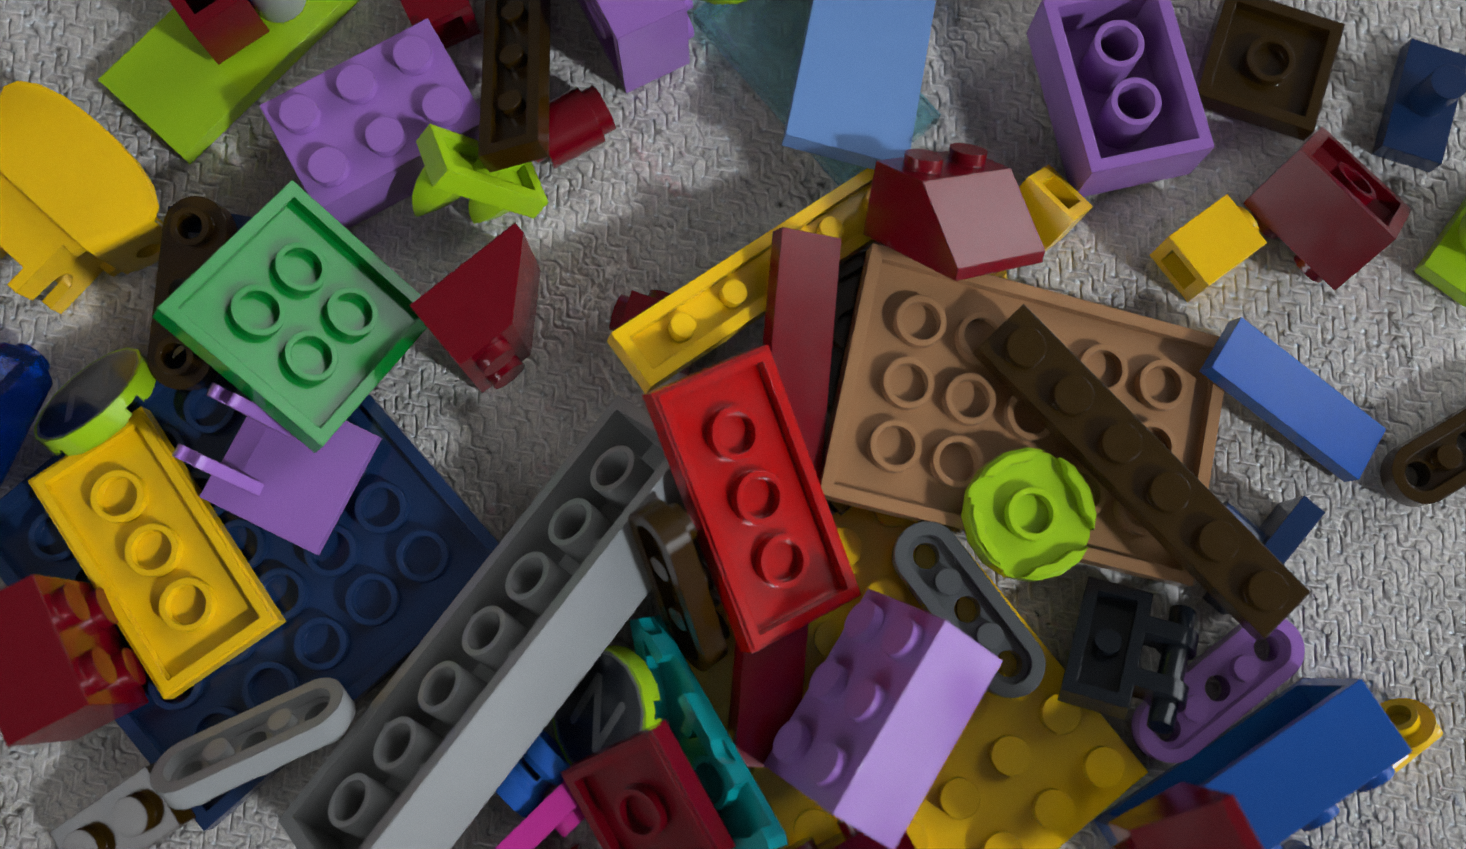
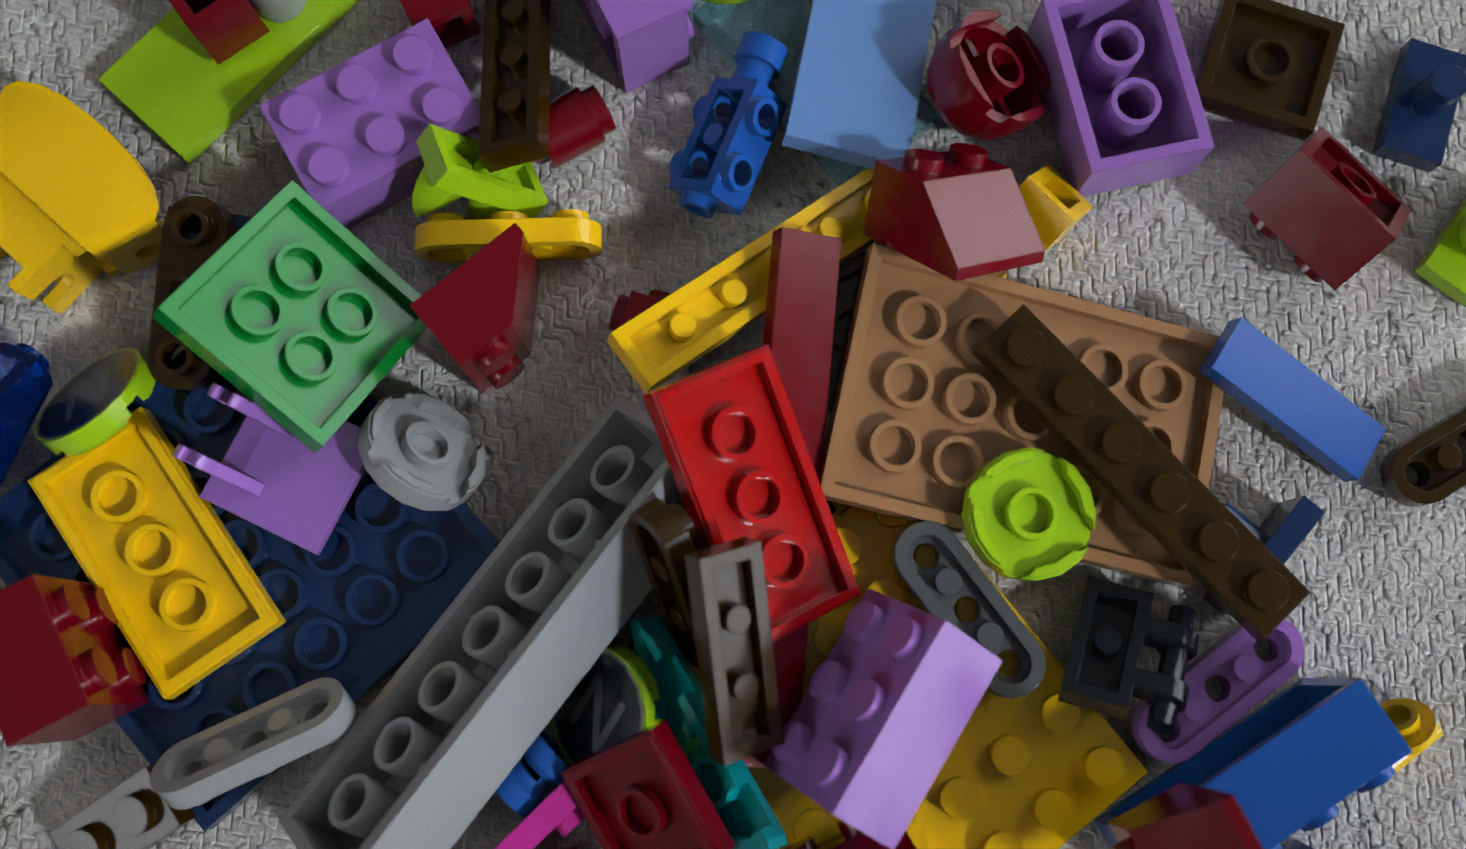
yellow brick [1150,194,1267,302] -> none
none -> light grey tile [357,393,487,511]
none -> yellow plate [414,209,602,264]
none -> blue brick [668,31,789,218]
none -> dark brown plate [685,536,784,766]
none -> dark red cylinder [927,10,1051,140]

